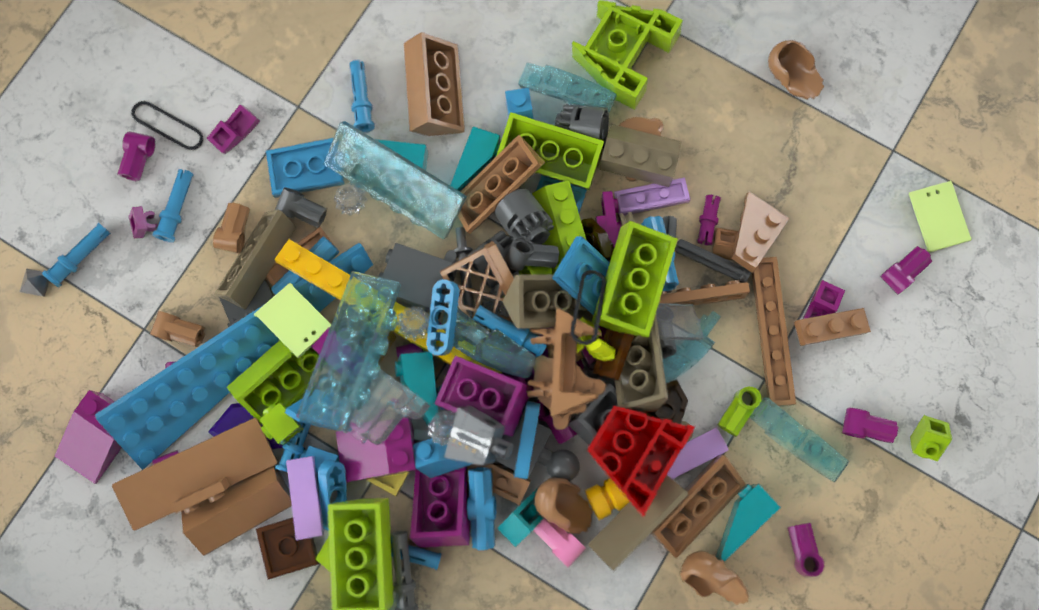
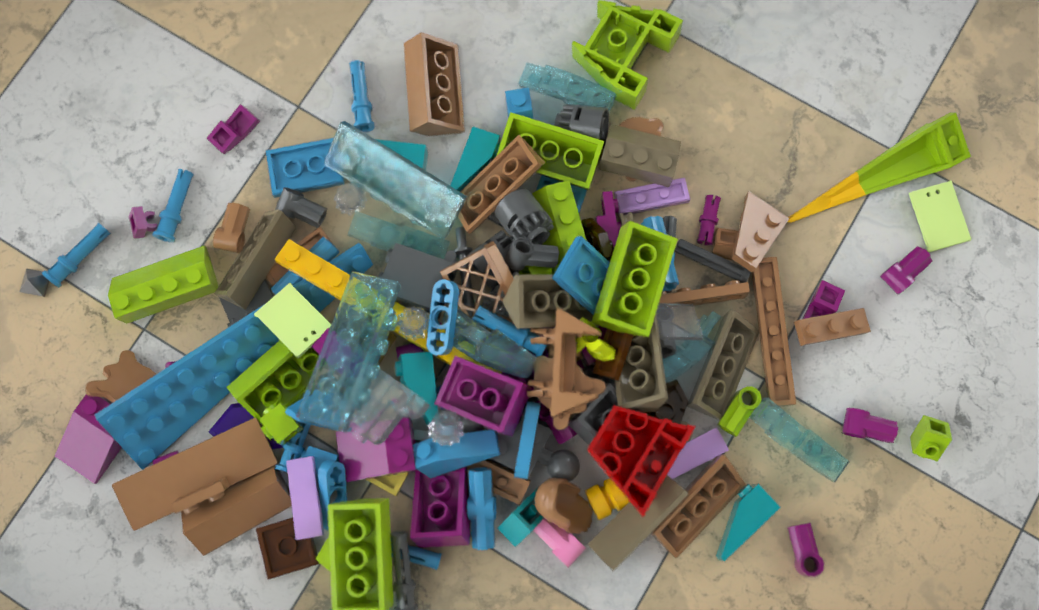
magenta piece [117,131,156,182] -> none
black piece [131,101,203,150] -> none
medium nougat piece [150,311,205,347] -> none
torso [444,406,513,465] -> none
black piece [571,270,606,345] -> none
medium nougat hair [680,551,749,605] -> none
medium nougat hair [768,40,824,100] -> none
none -> medium nougat tile [85,350,156,403]
none -> lime slope [108,245,219,324]
none -> clear light blue slope [347,211,450,259]
none -> dark tan slope [687,310,759,421]
none -> lime plate [787,112,971,223]

